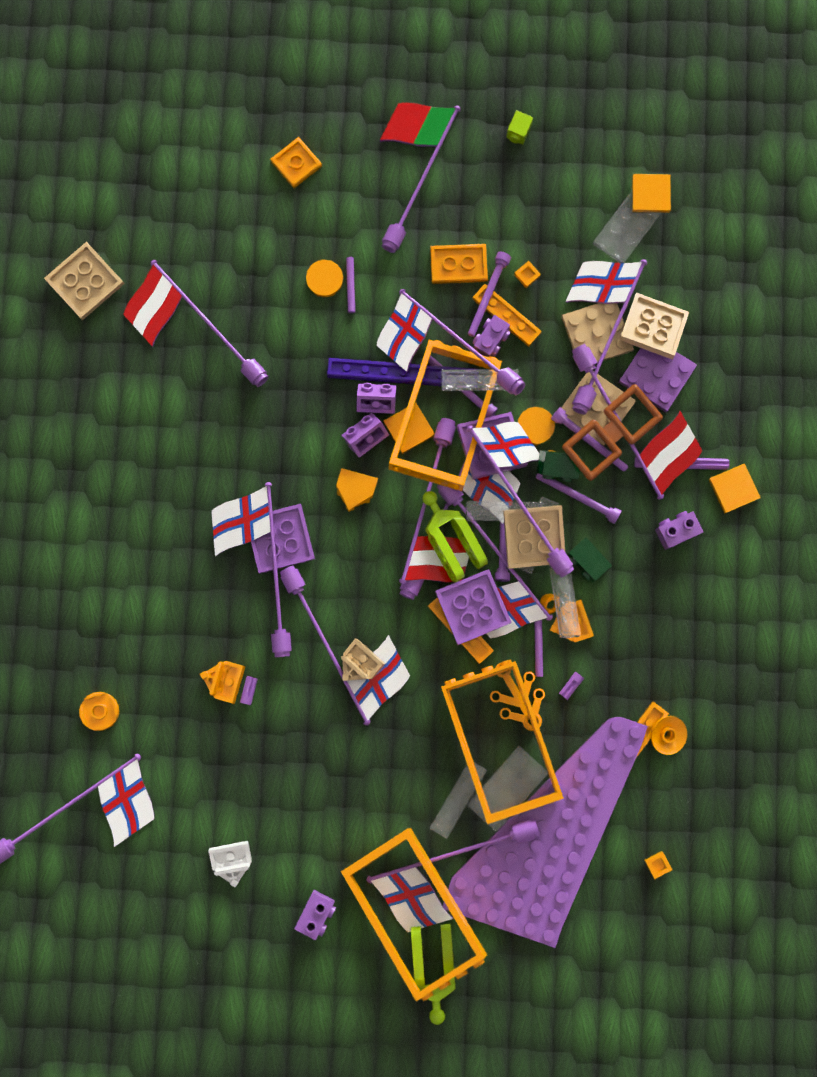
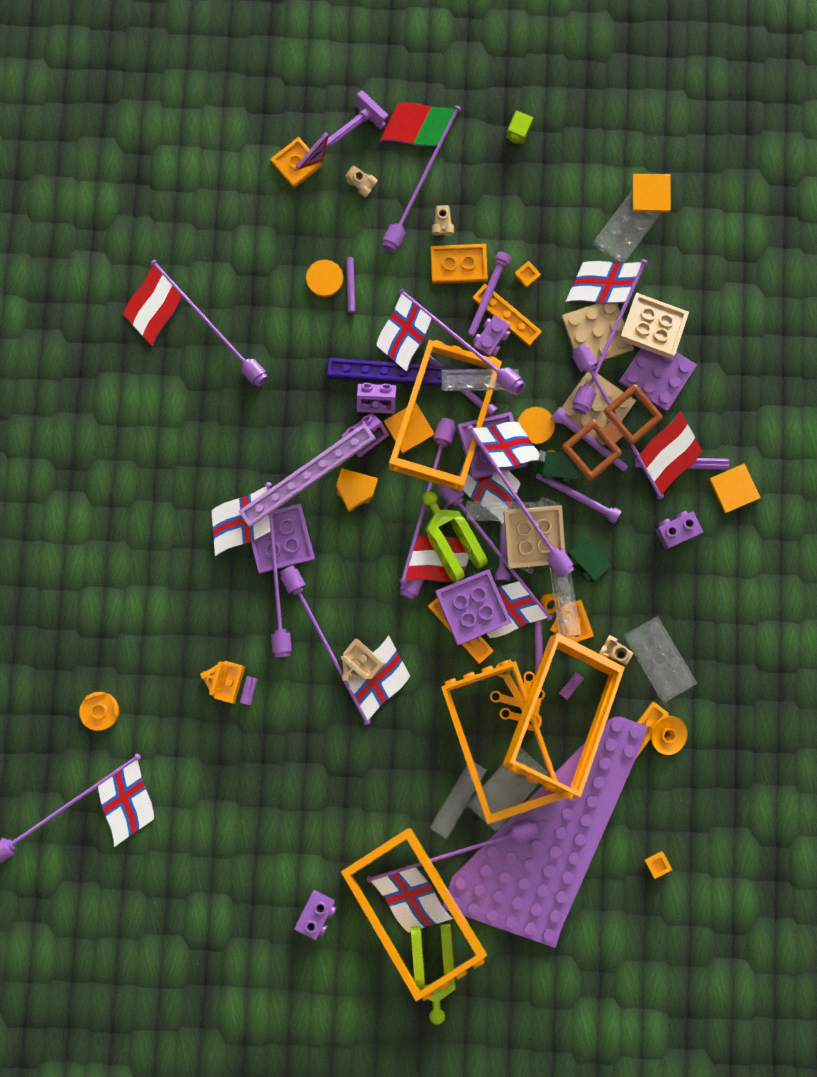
tan plate [44,242,124,320] -> none
white slope [209,841,252,887] -> none
none -> lavender tile [238,423,376,527]
none -> medium lavender piece [296,90,388,170]
none -> tan plate [345,165,377,197]
none -> tan plate [432,205,454,236]
none -> light orange door [503,633,625,800]
none -> tan plate [599,635,633,665]
none -> clear plate [624,616,697,703]

